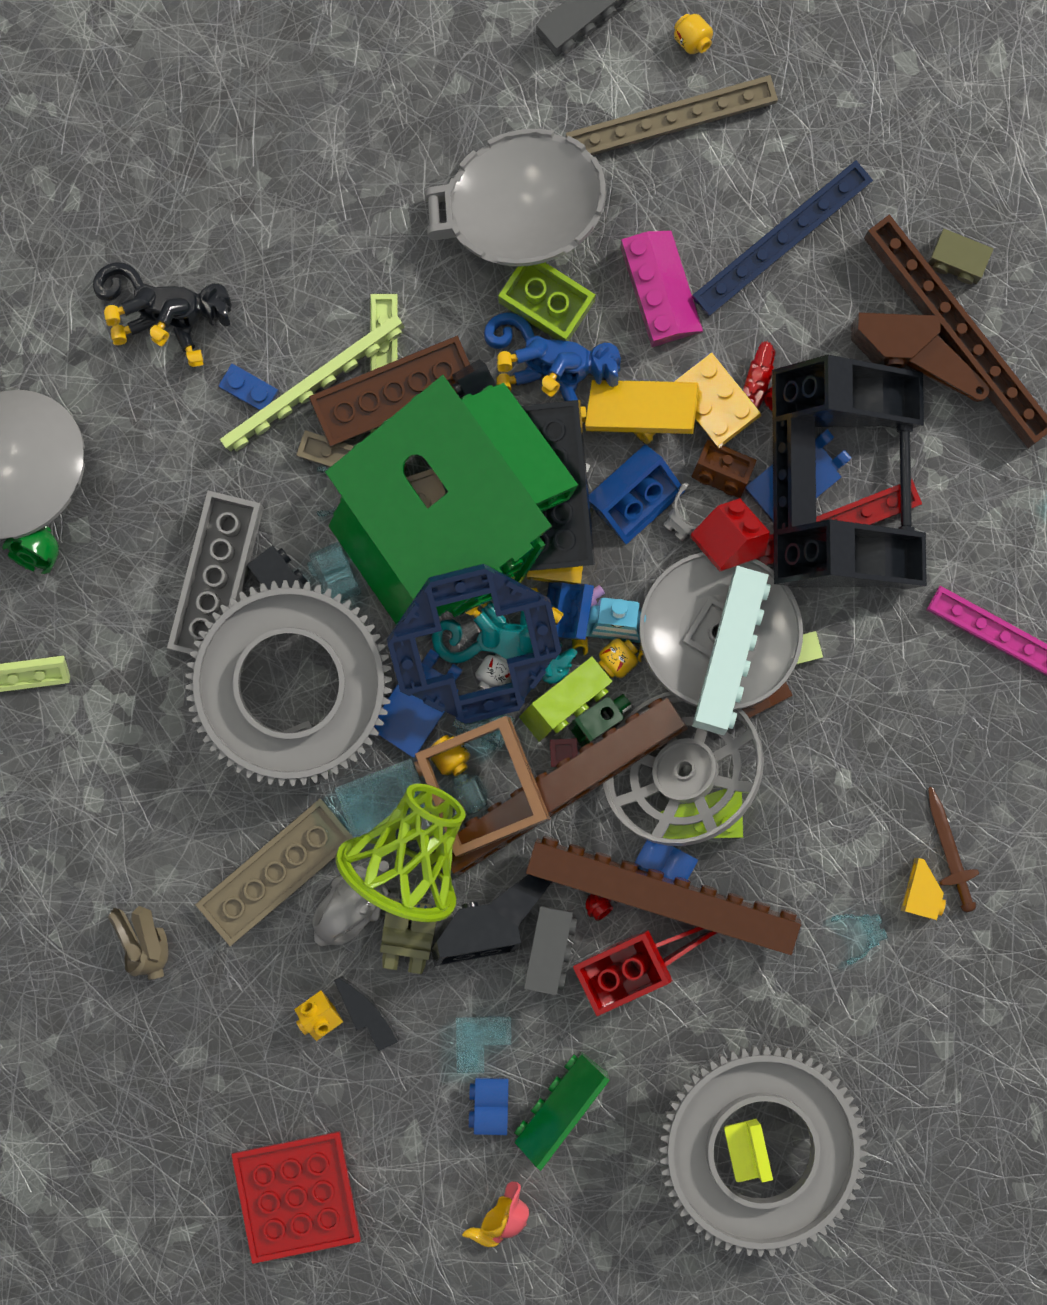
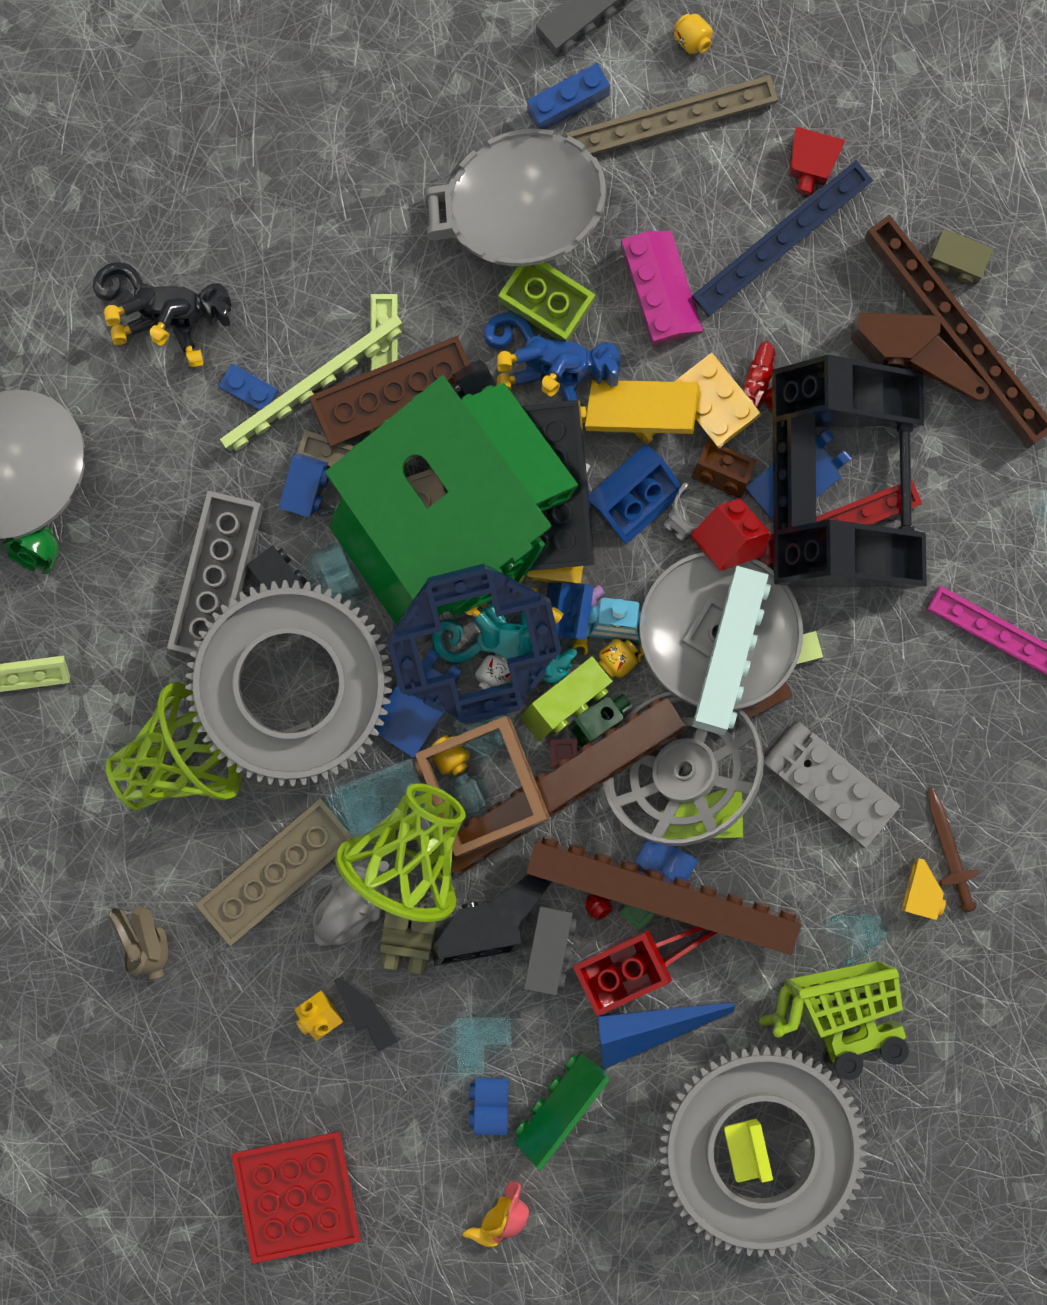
none -> lime piece [106,682,242,811]
none -> blue brick [279,453,329,517]
none -> blue brick [527,63,610,129]
none -> blue wedge [598,1002,734,1068]
none -> green tile [620,905,656,931]
none -> lime piece [759,960,909,1080]
none -> light grey hinge [764,720,900,848]
none -> red torso [789,126,845,195]

